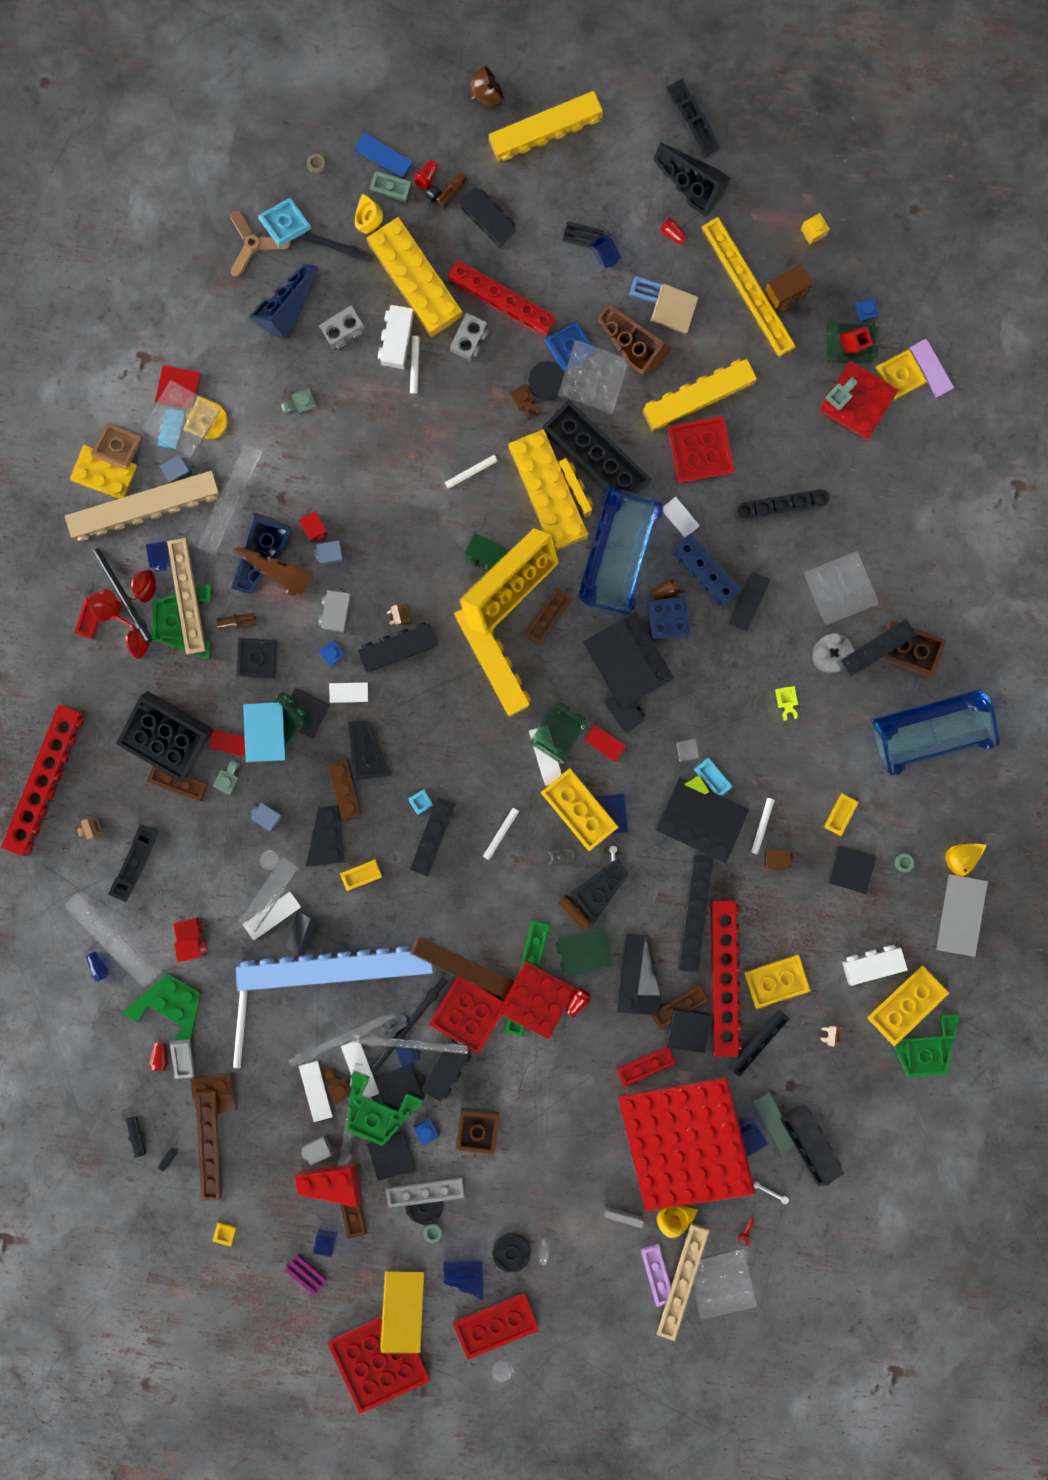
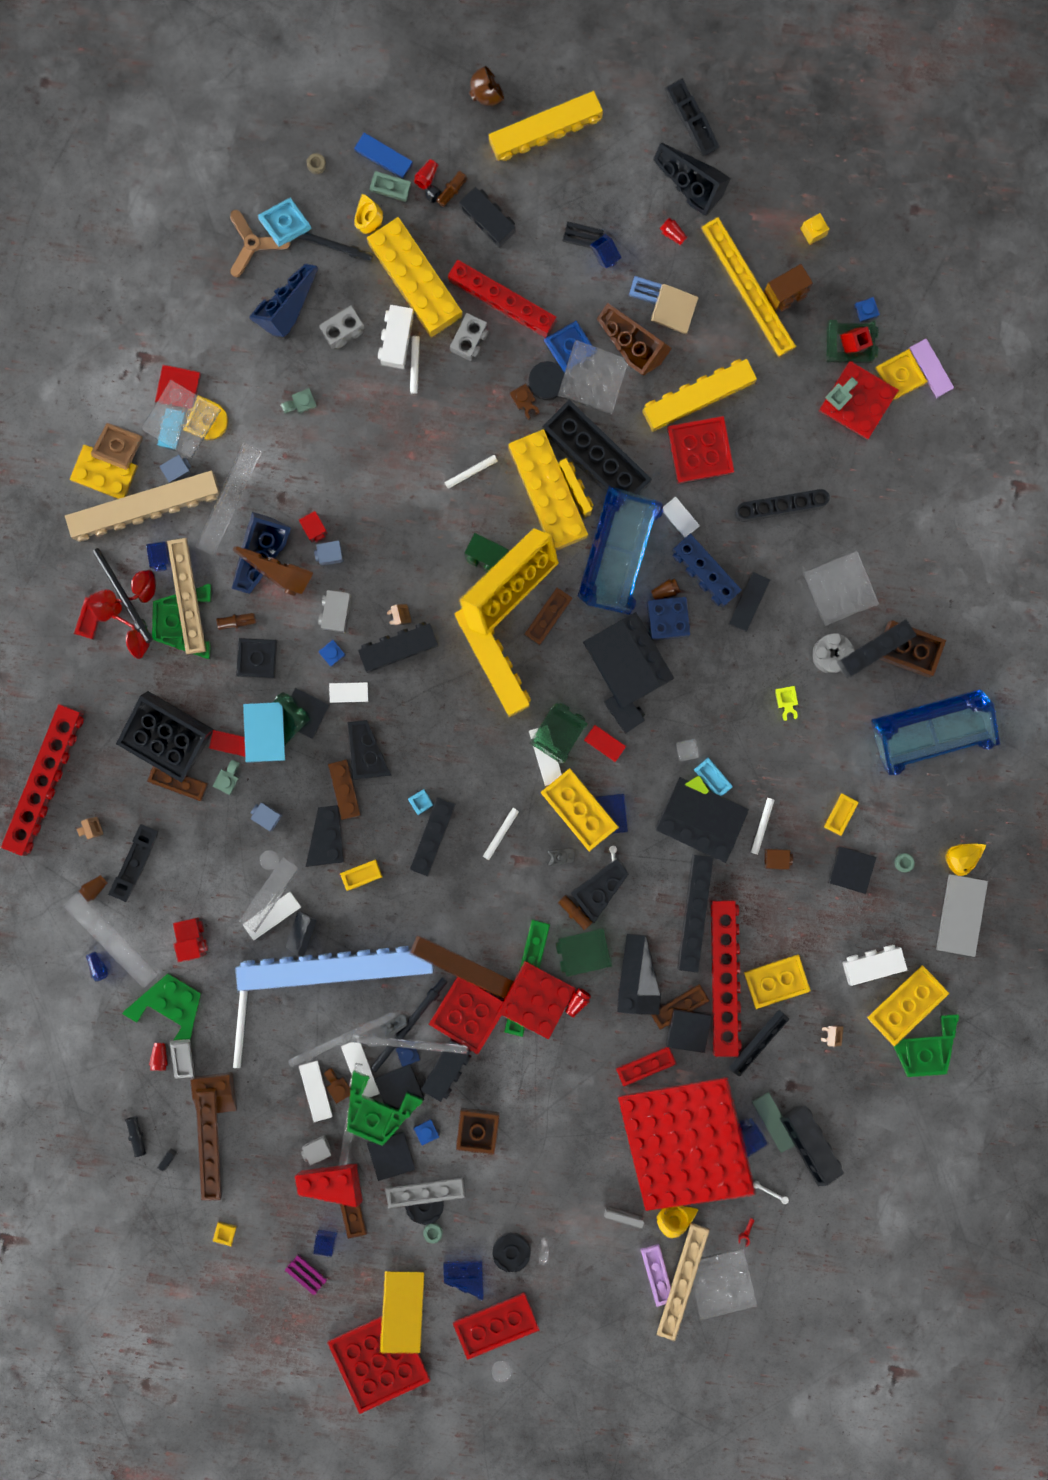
none -> reddish brown cone [78,875,108,902]

